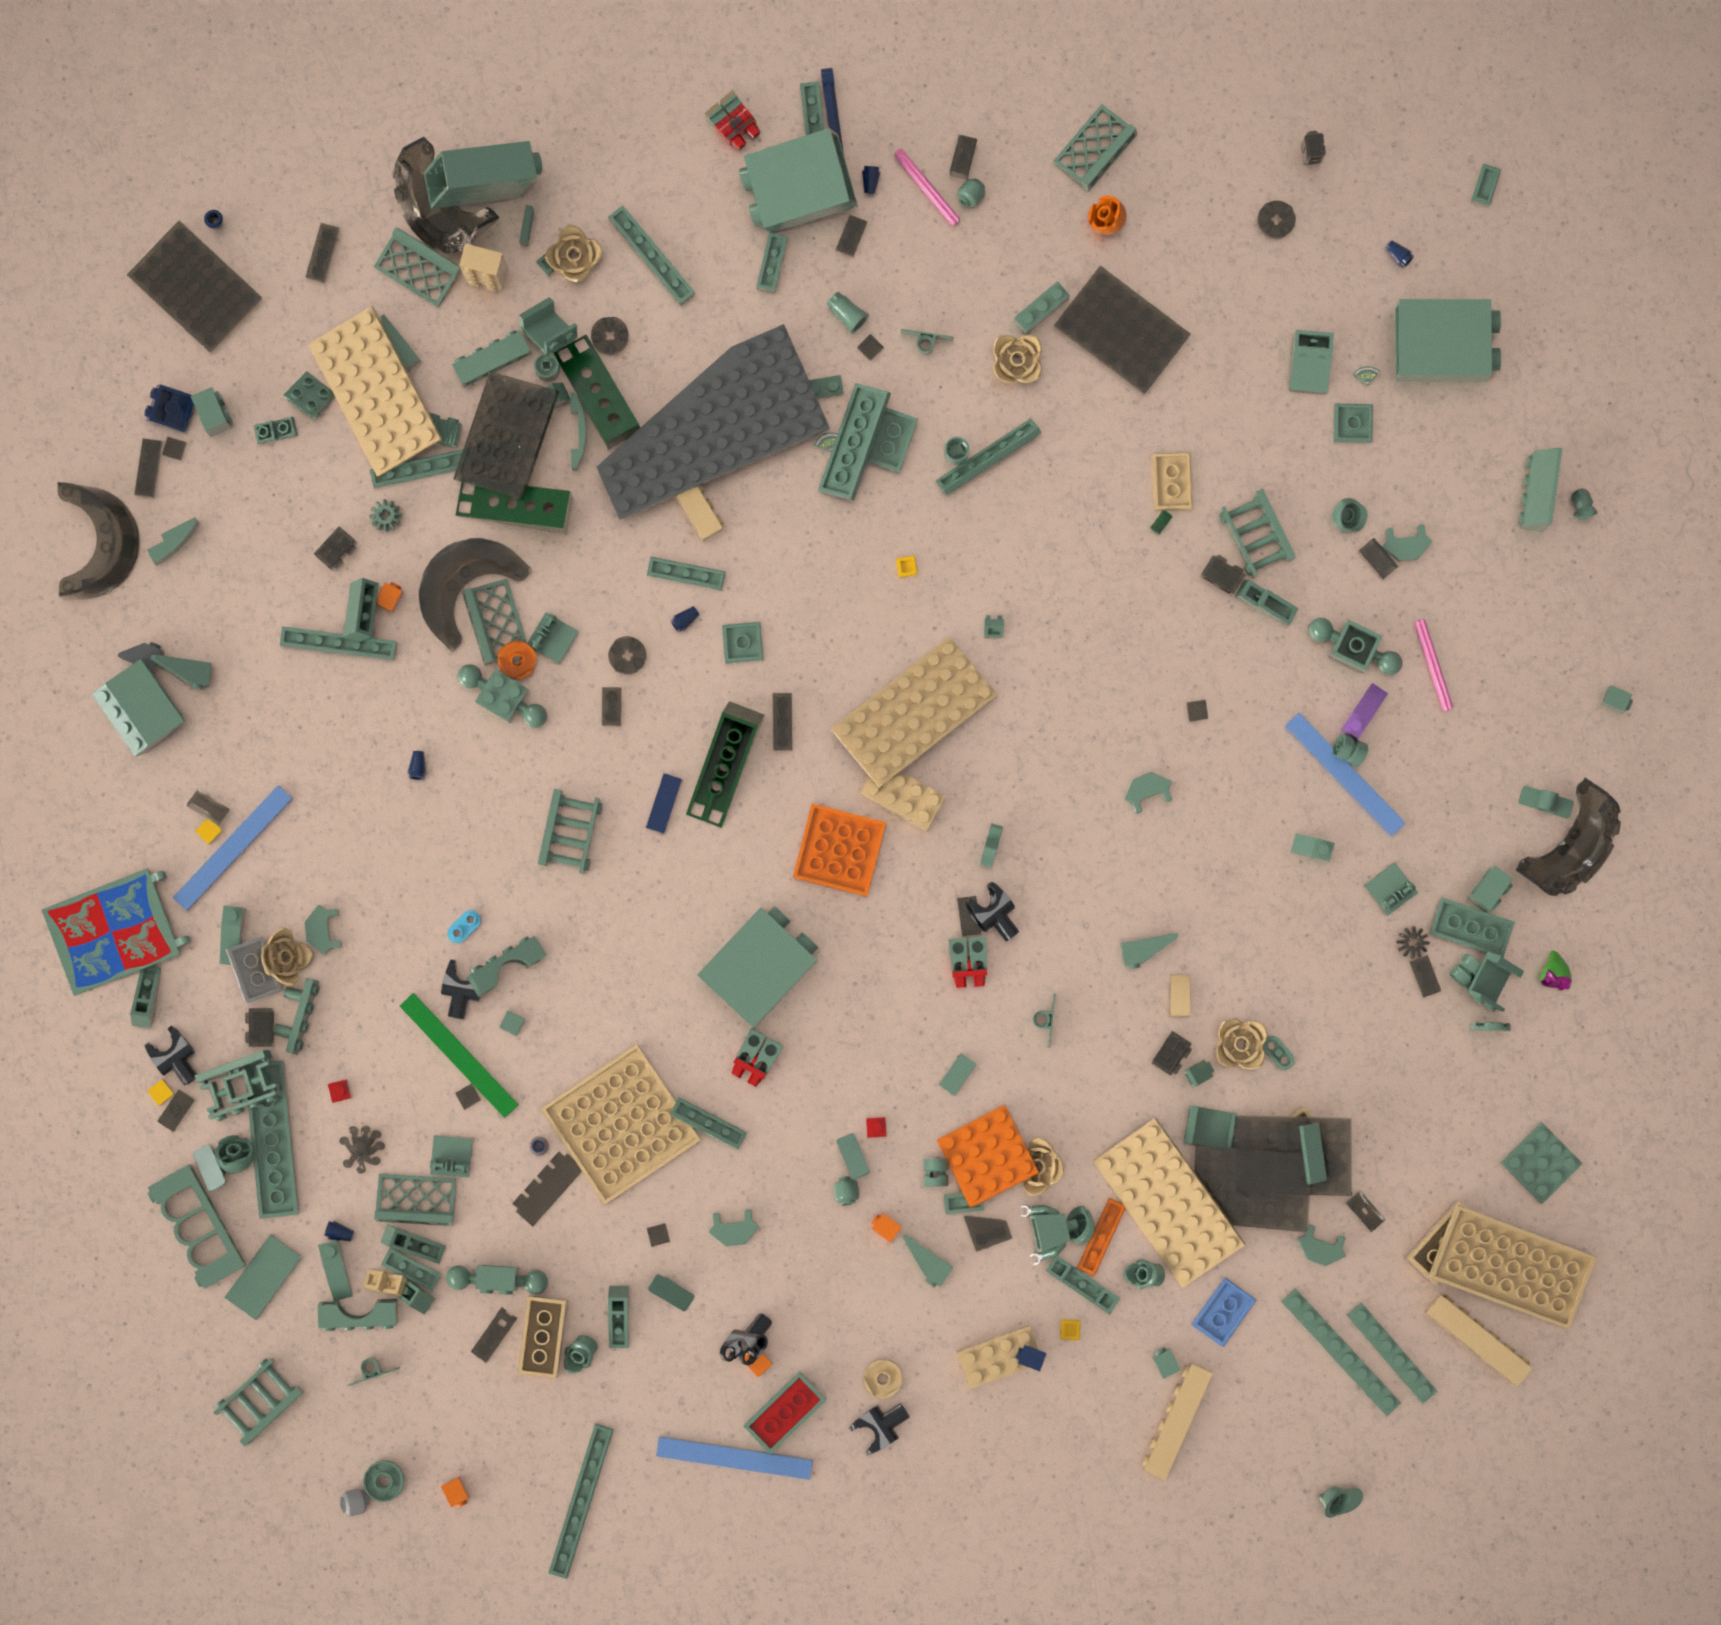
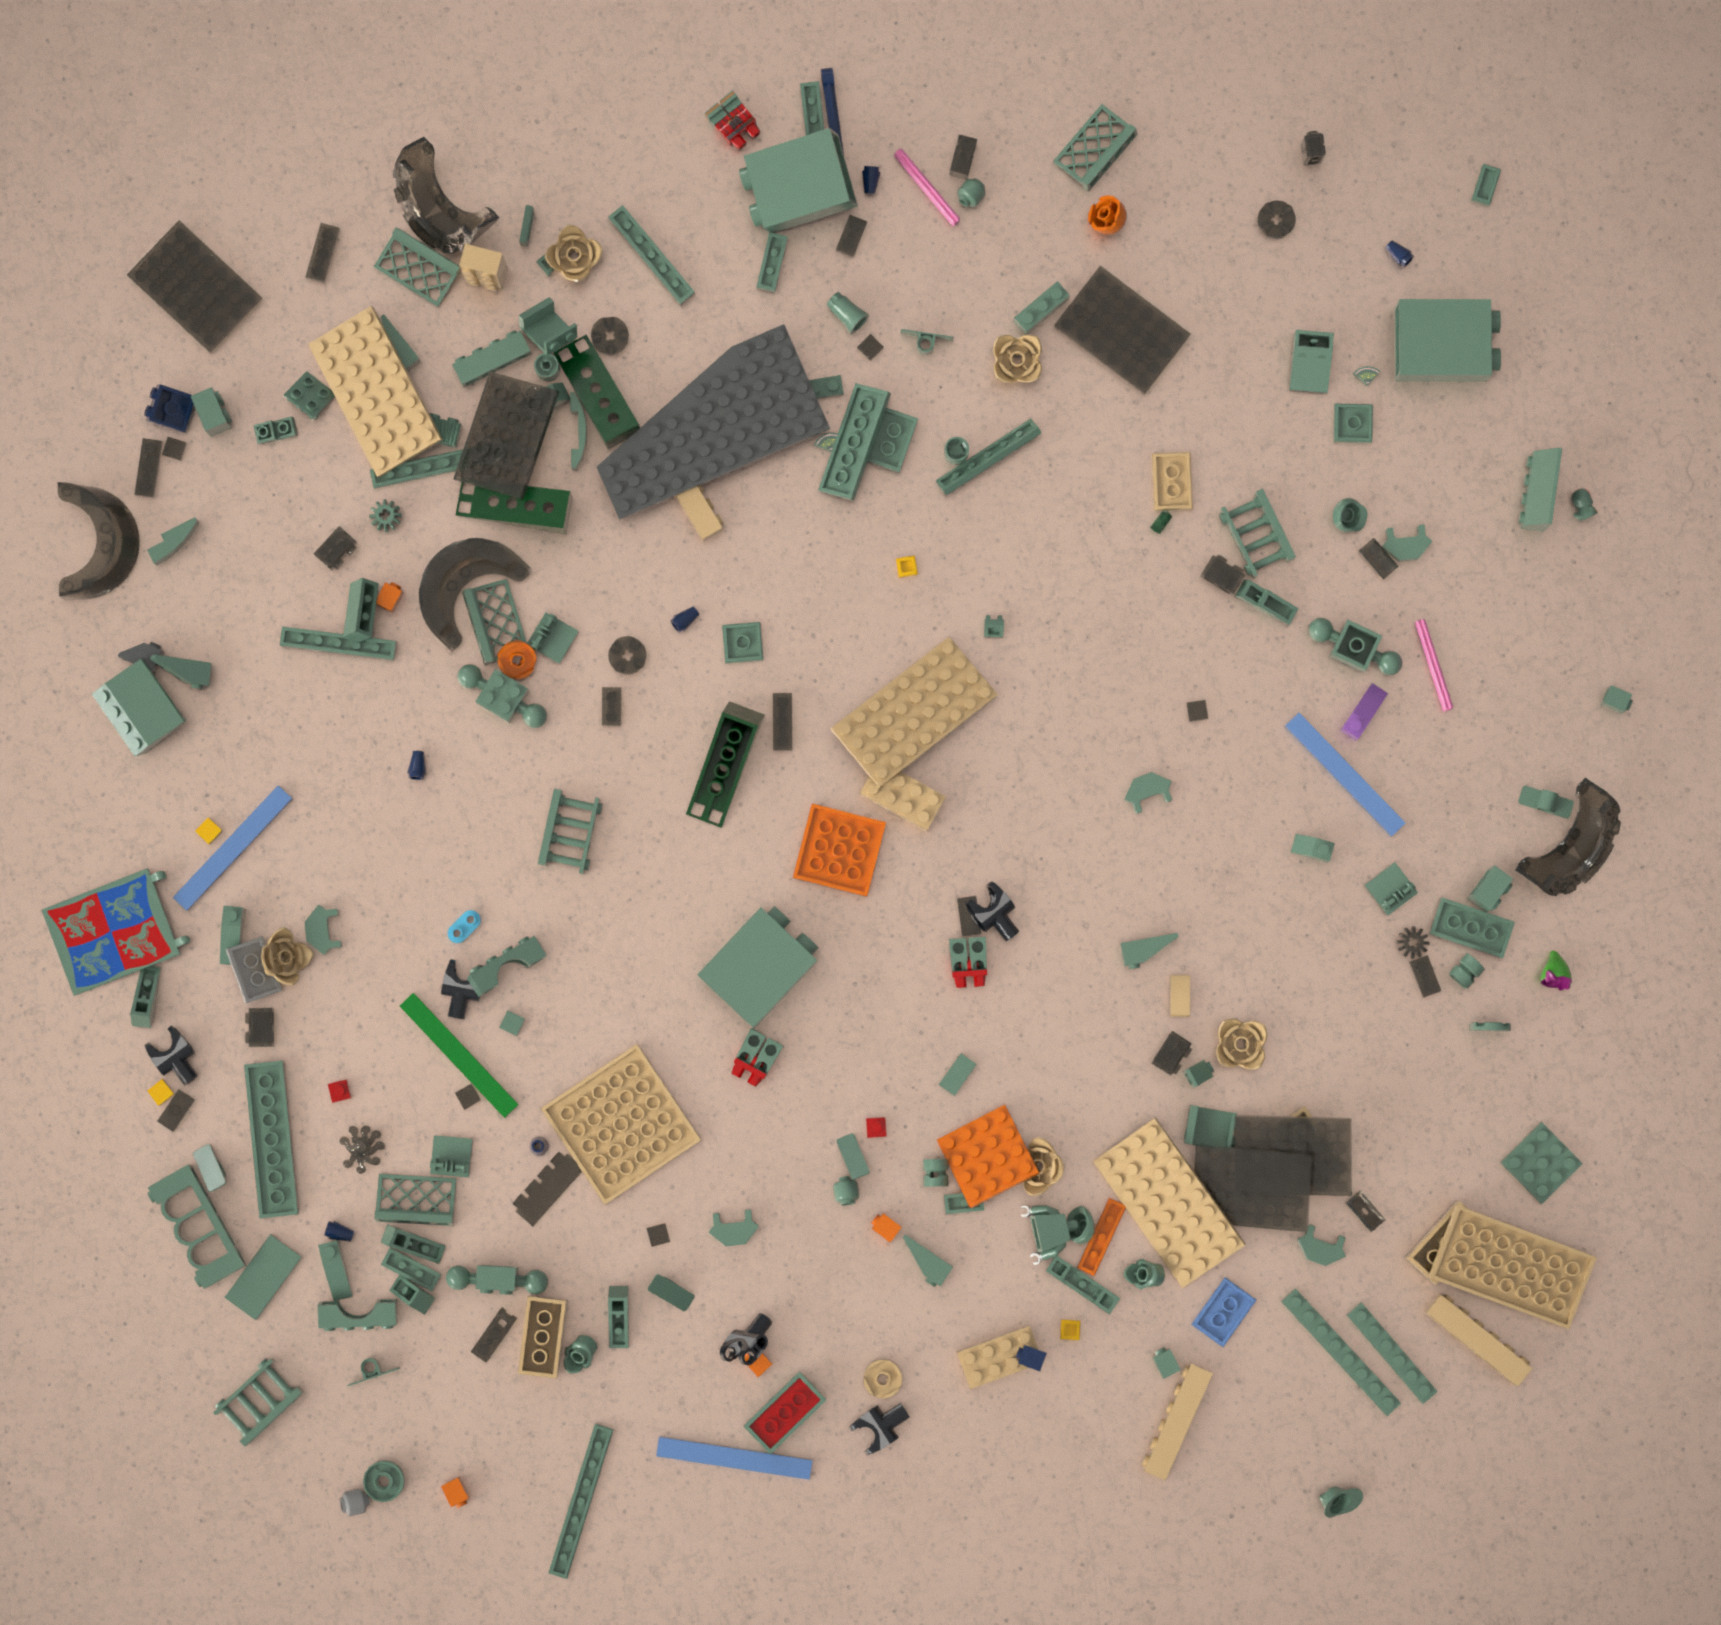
clear smoke tile [187,789,230,826] -> none
sand green fence [194,1050,283,1122] -> none
dark blue cone [204,210,223,229] -> none
sand green cylinder [214,1135,254,1174] -> none
sand green plate [273,978,319,1055] -> none
tan slope [363,1270,407,1296] -> none
sand green brick [424,141,542,209] -> none
dark blue tile [646,773,682,834] -> none
sand green tile [647,557,726,591] -> none
sand green tile [669,1097,747,1150] -> none
clear smoke wing [963,1216,1013,1252] -> none
sand green piece [980,823,1003,868] -> none
sand green piece [1032,994,1056,1048] -> none
sand green plate [1263,1036,1295,1070] -> none
sand green tile [1299,1123,1327,1184] -> none
sand green wheel [1332,734,1368,767] -> none
sand green panel [1467,952,1524,1012] -> none

